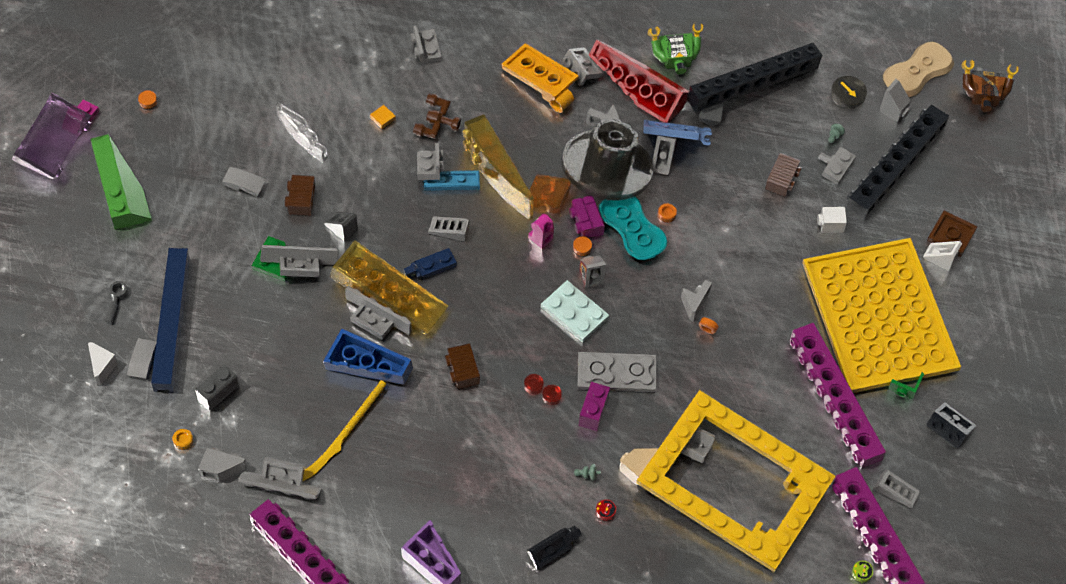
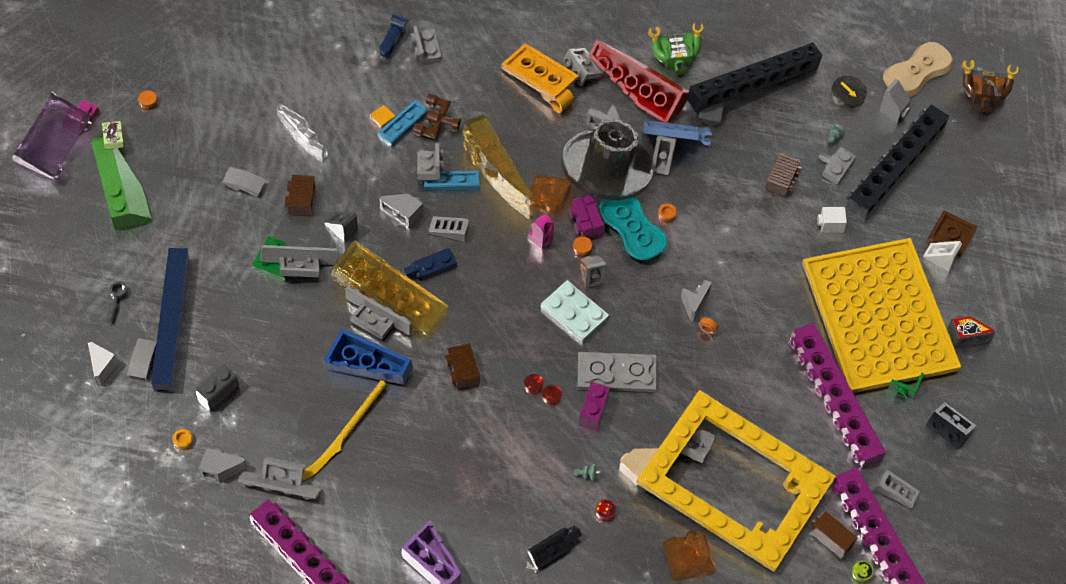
none -> tile [102,121,123,149]
none -> dark azure tile [378,100,428,146]
none -> dark blue piece [379,13,410,59]
none -> light grey slope [379,194,423,228]
none -> clear orange slope [663,530,716,579]
none -> reddish brown brick [810,511,858,559]
none -> slope [948,316,995,348]

